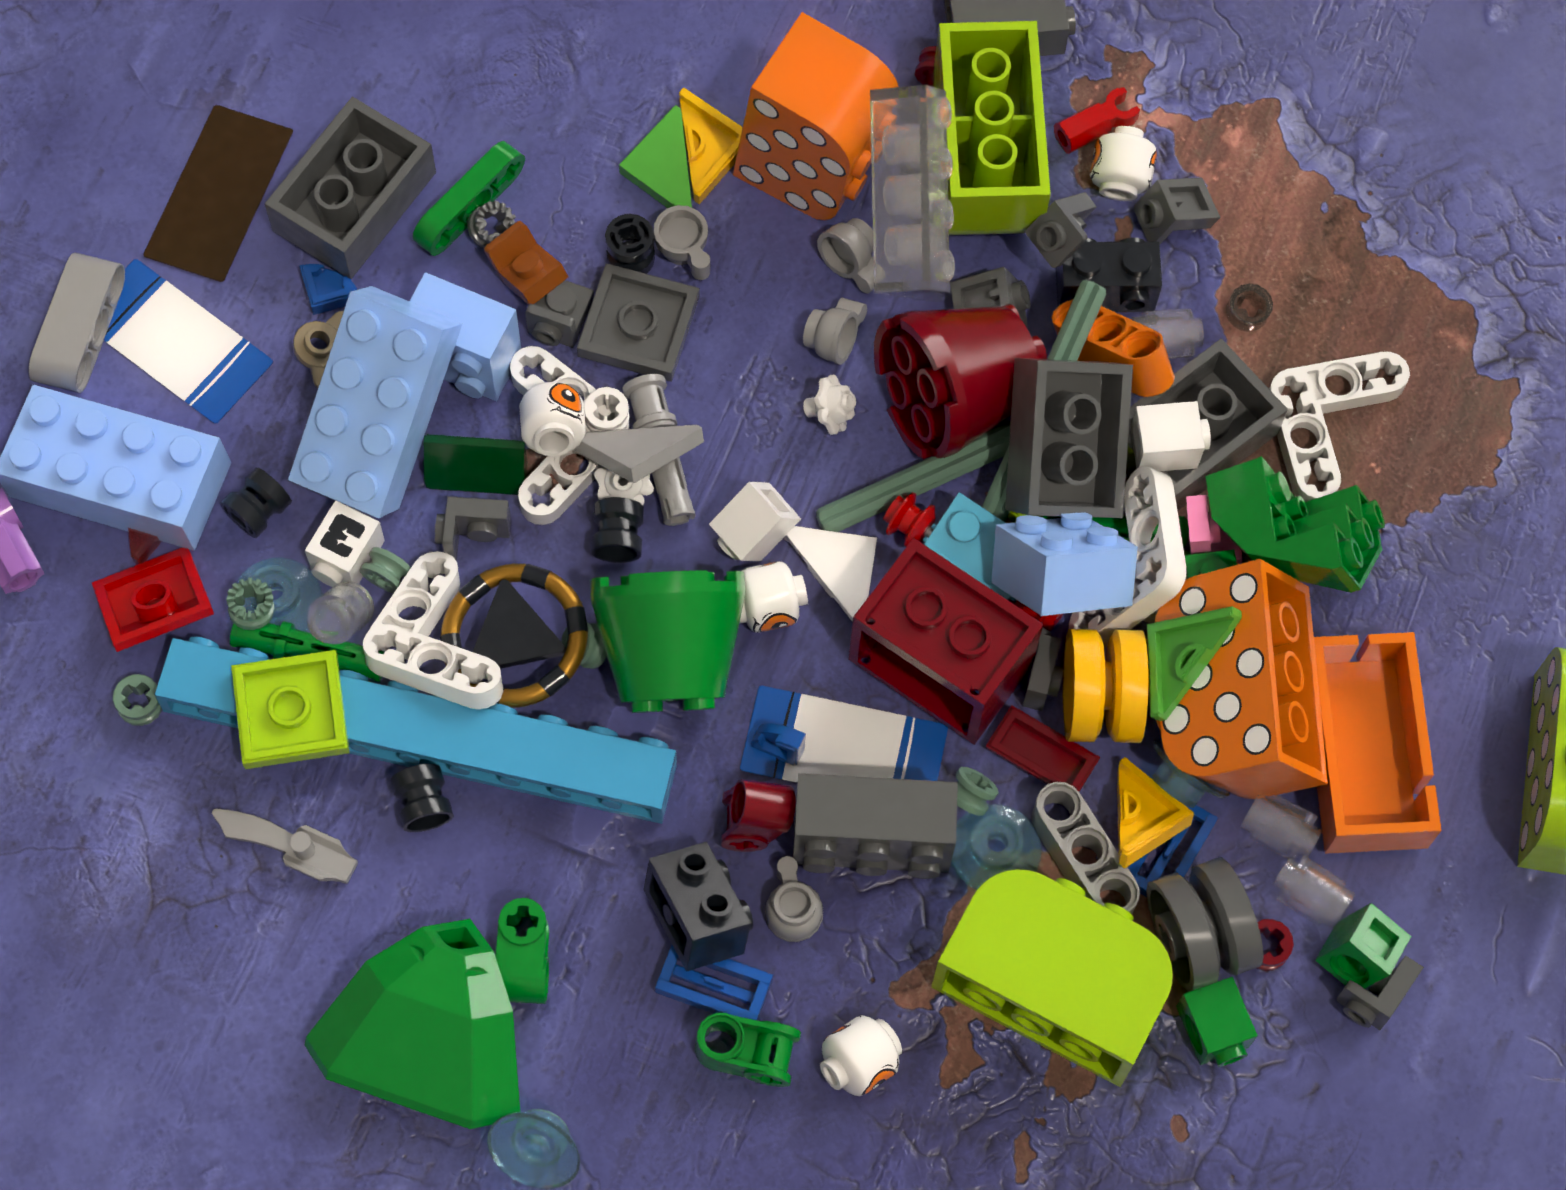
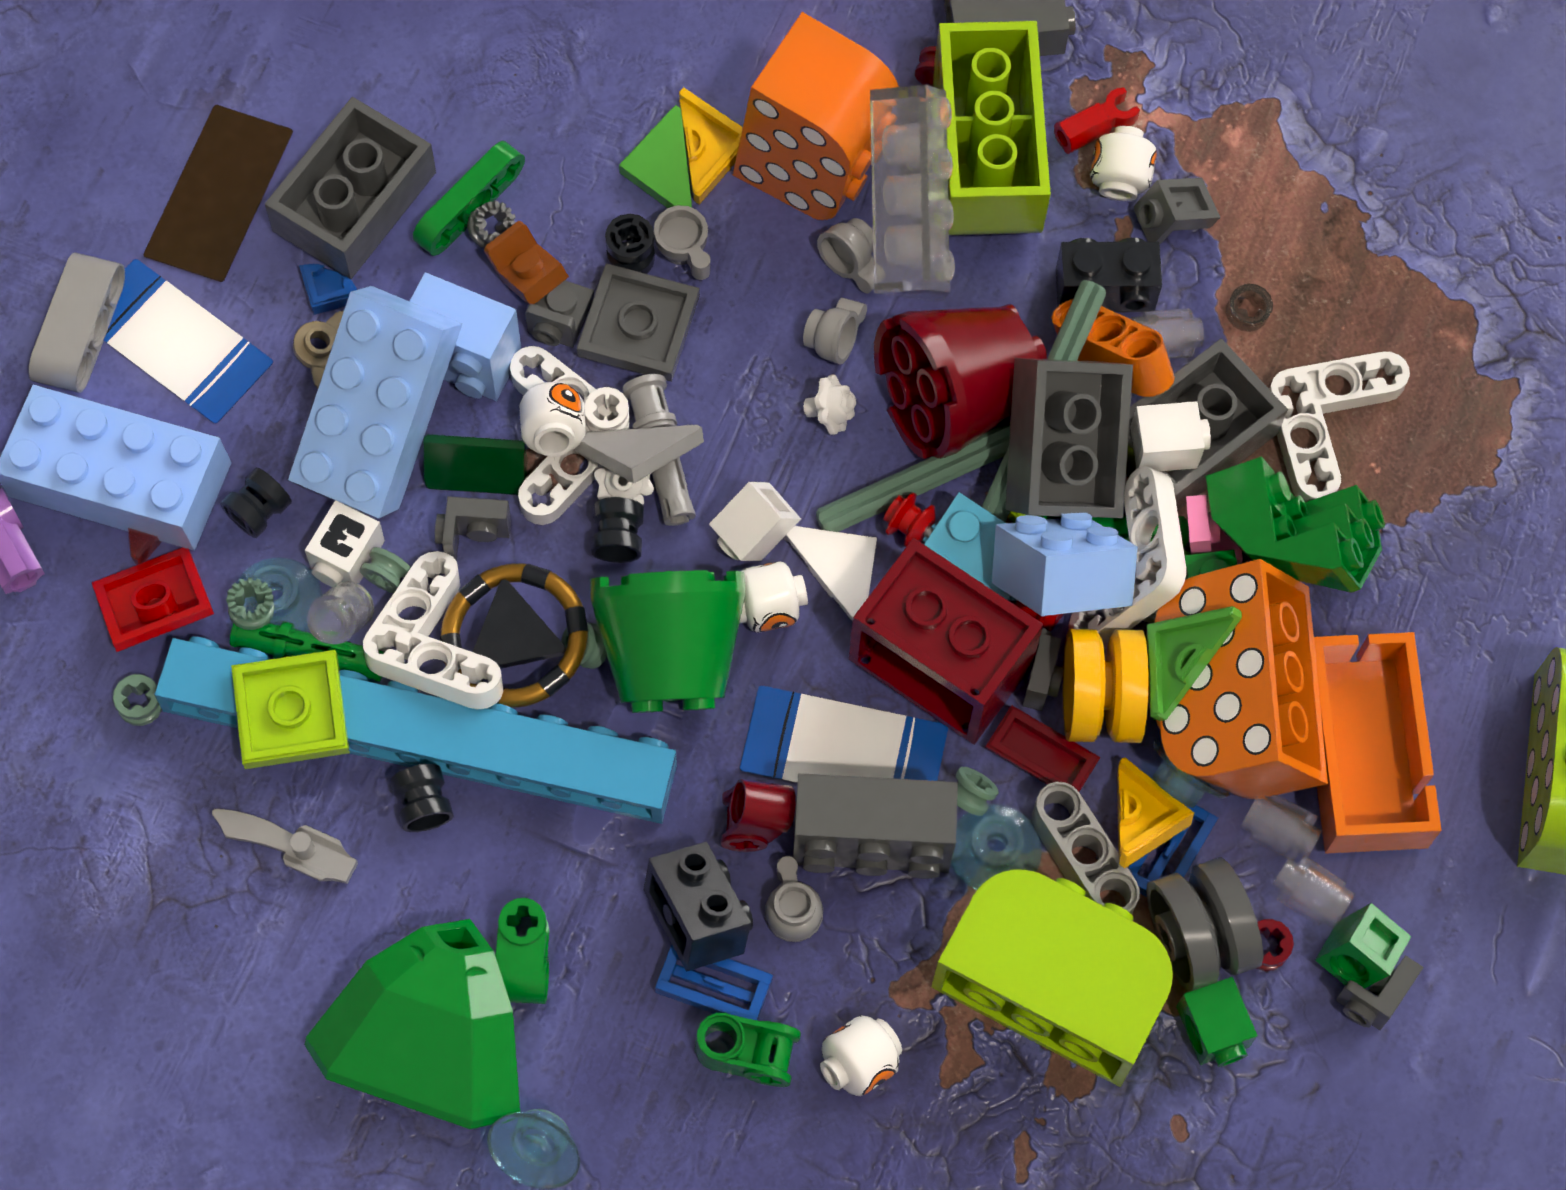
blue tile [751,723,806,766] -> none
dark grey bracket [950,267,1031,326] -> none
dark grey bracket [1025,192,1097,268] -> none

